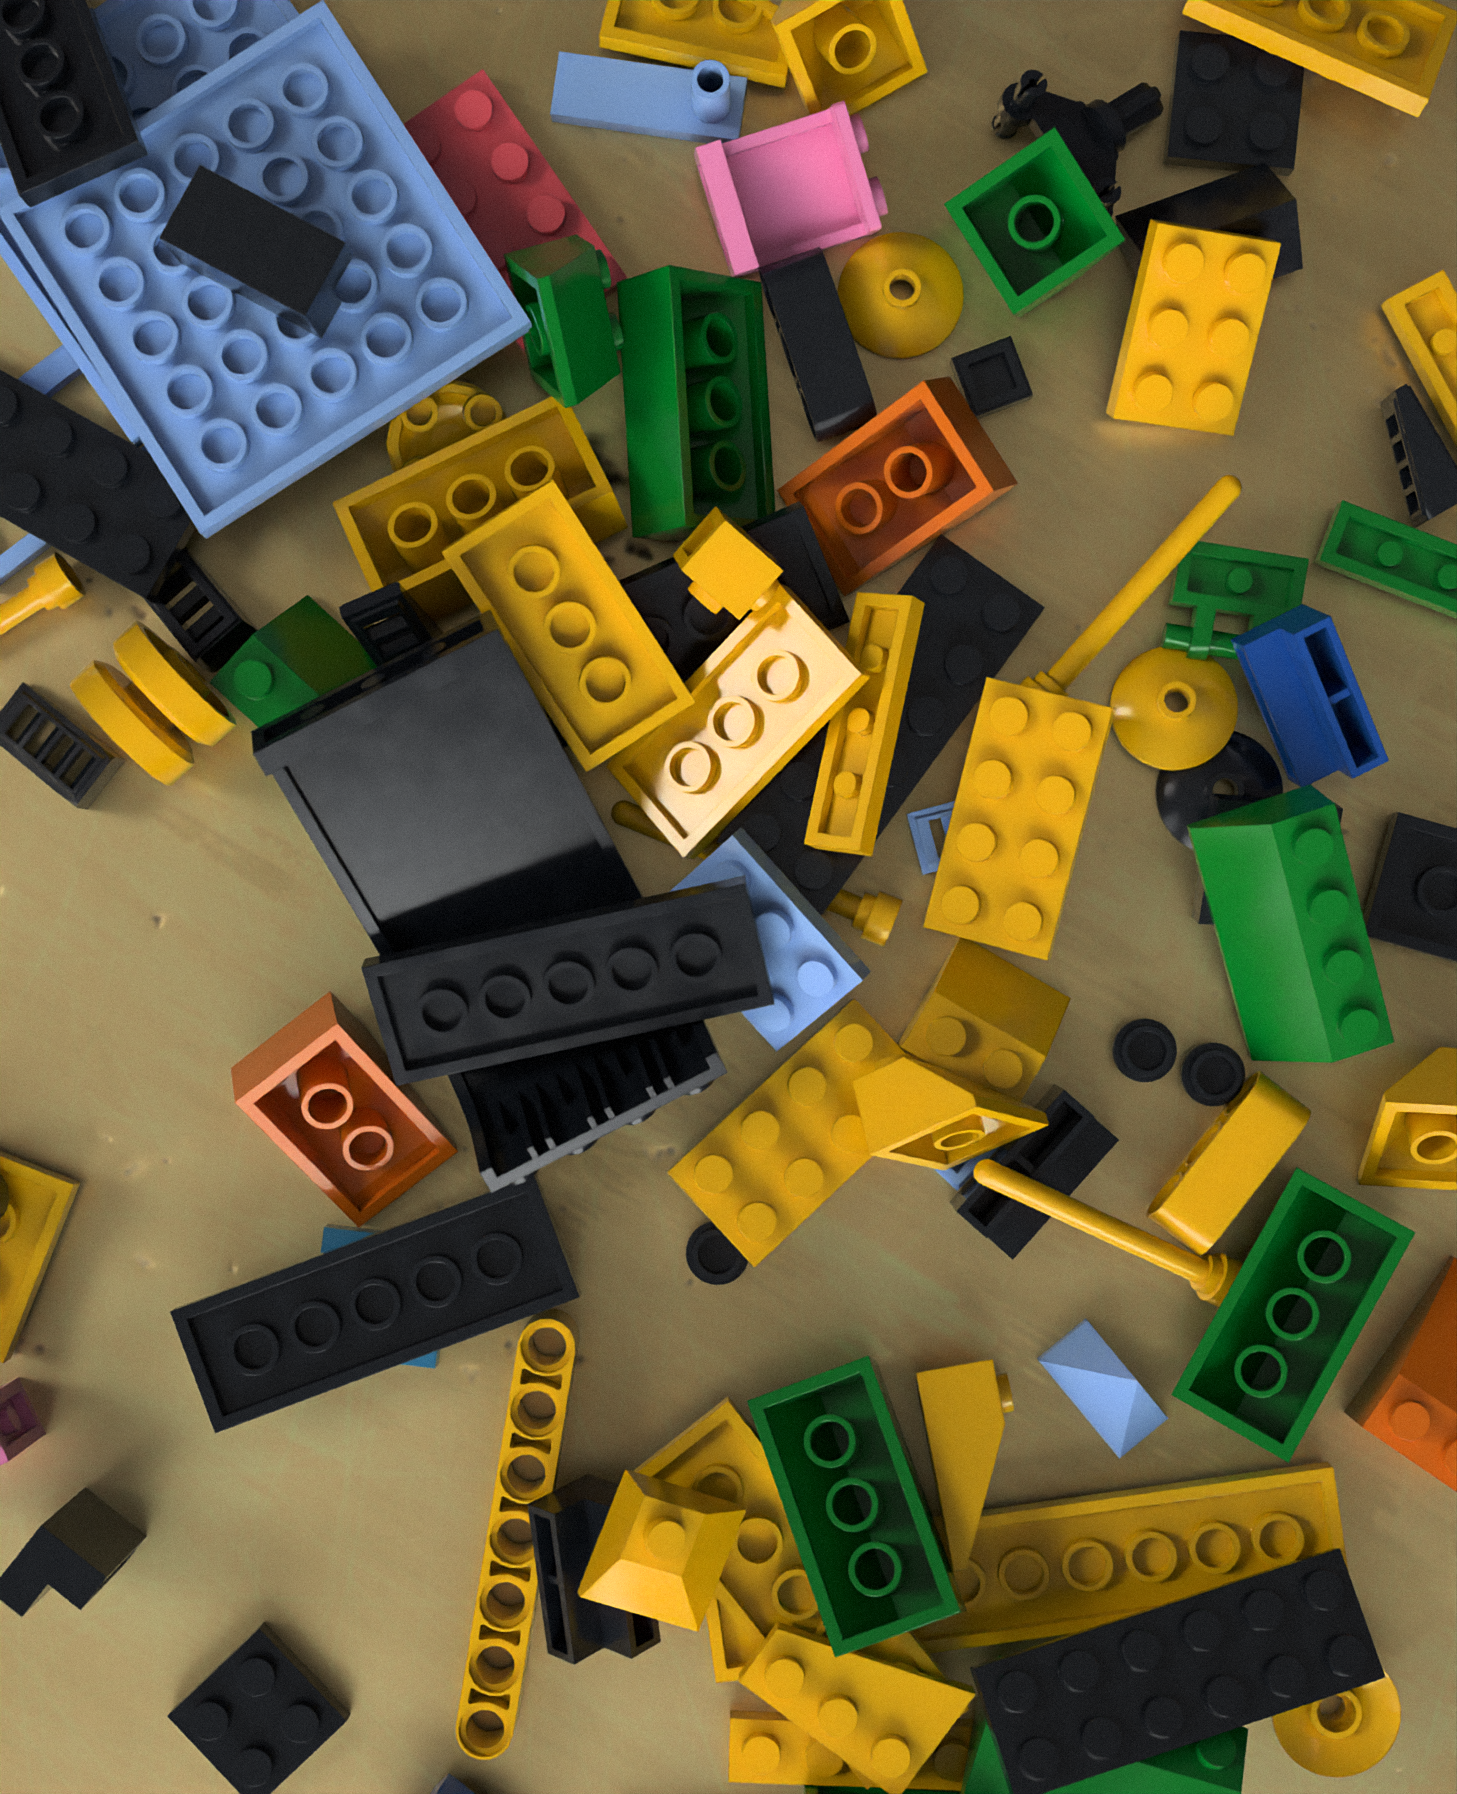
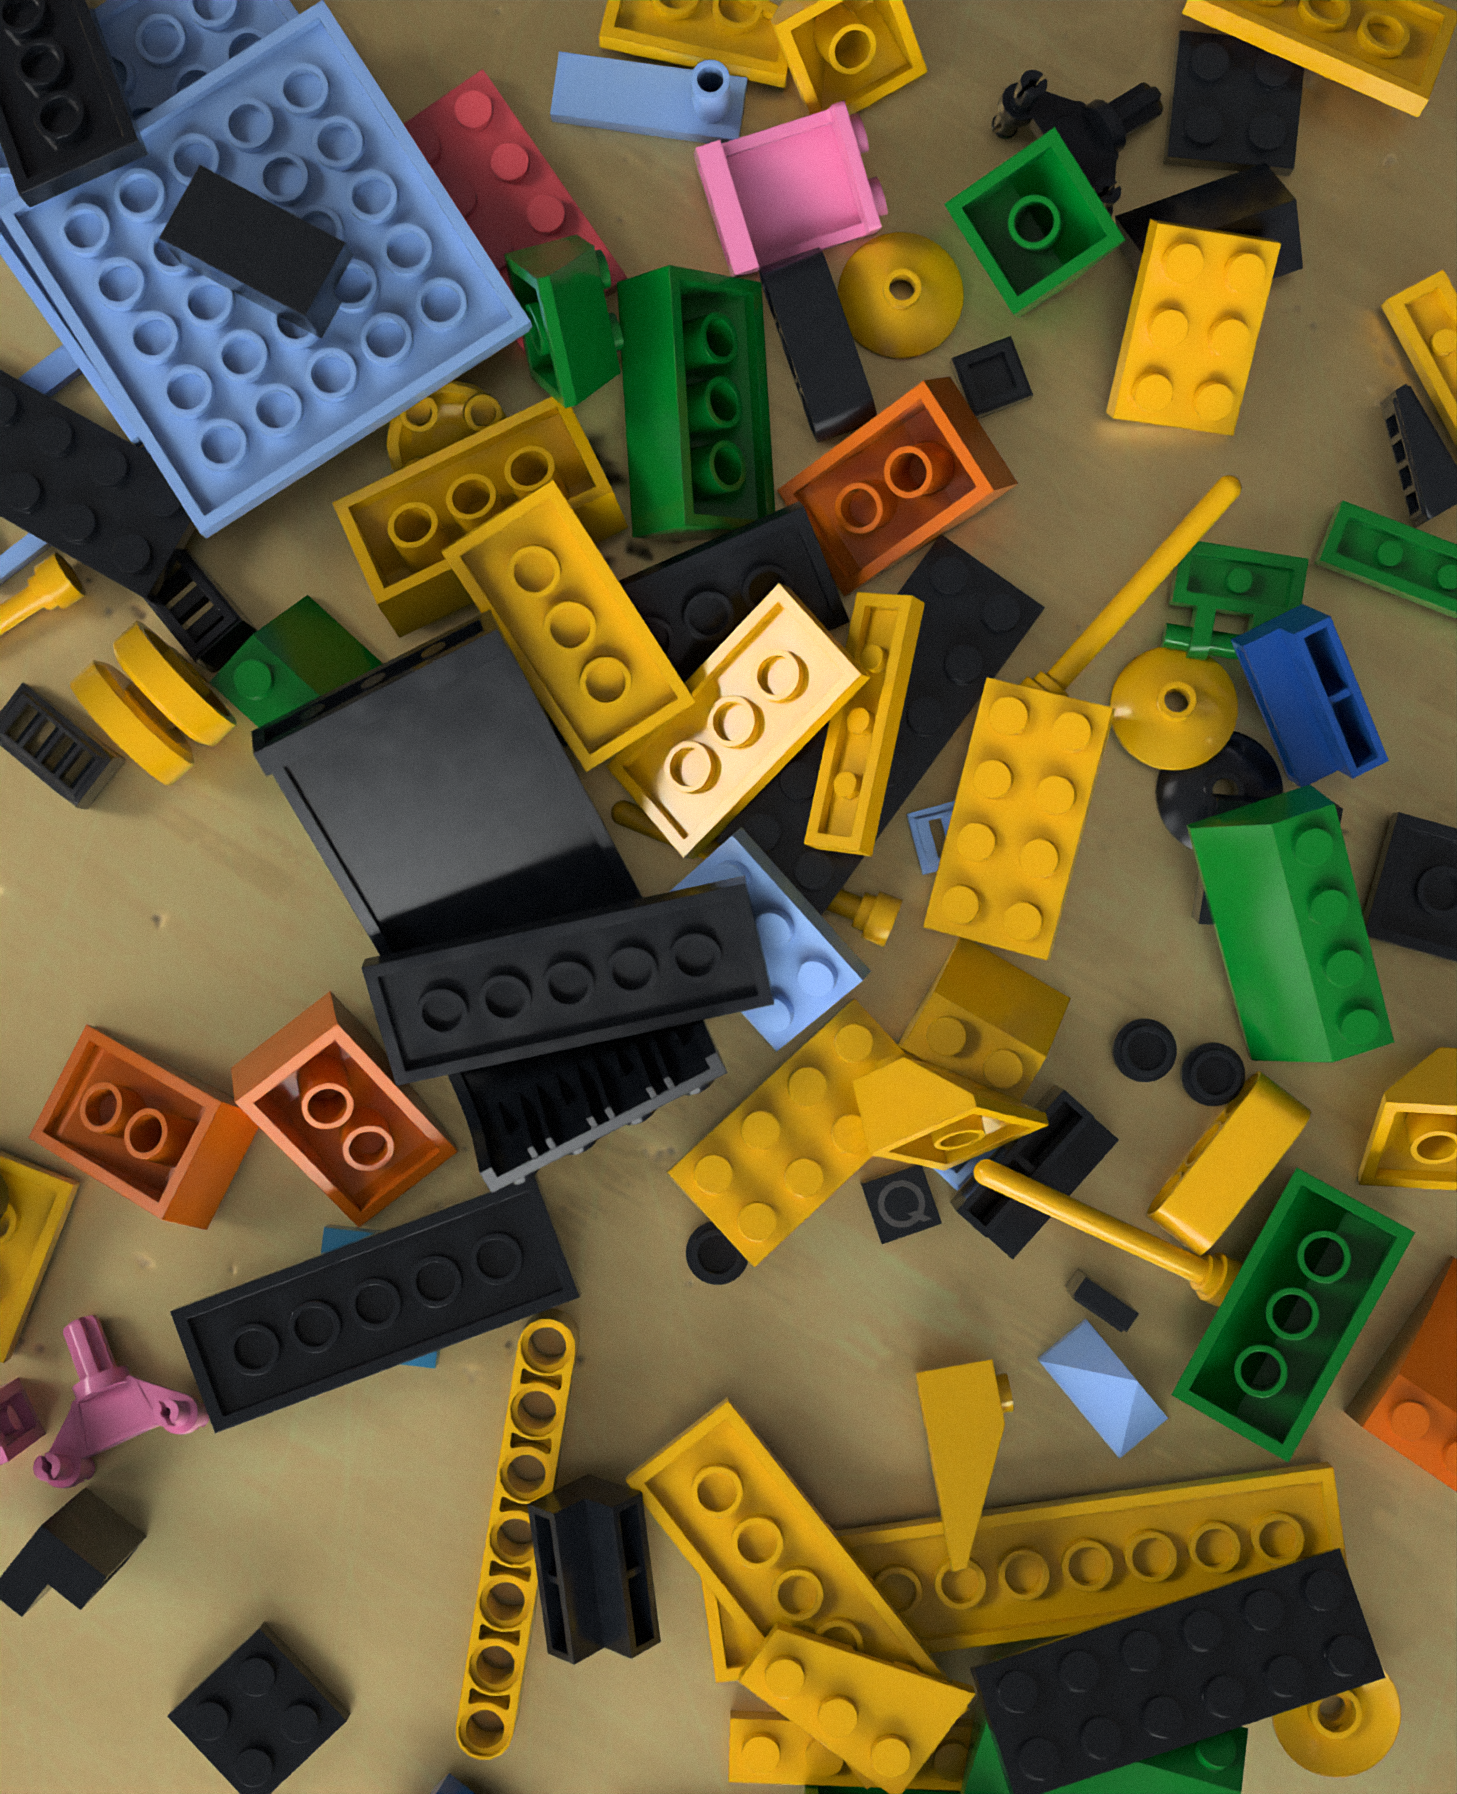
black slope [339,582,444,667] -> none
yellow slope [577,1469,746,1632] -> none
yellow brick [673,506,783,620] -> none
green slope [747,1356,967,1658] -> none
none -> orange slope [28,1024,259,1230]
none -> bright pink axle [33,1315,209,1488]
none -> black tile [860,1164,942,1244]
none -> black tile [1065,1268,1139,1333]

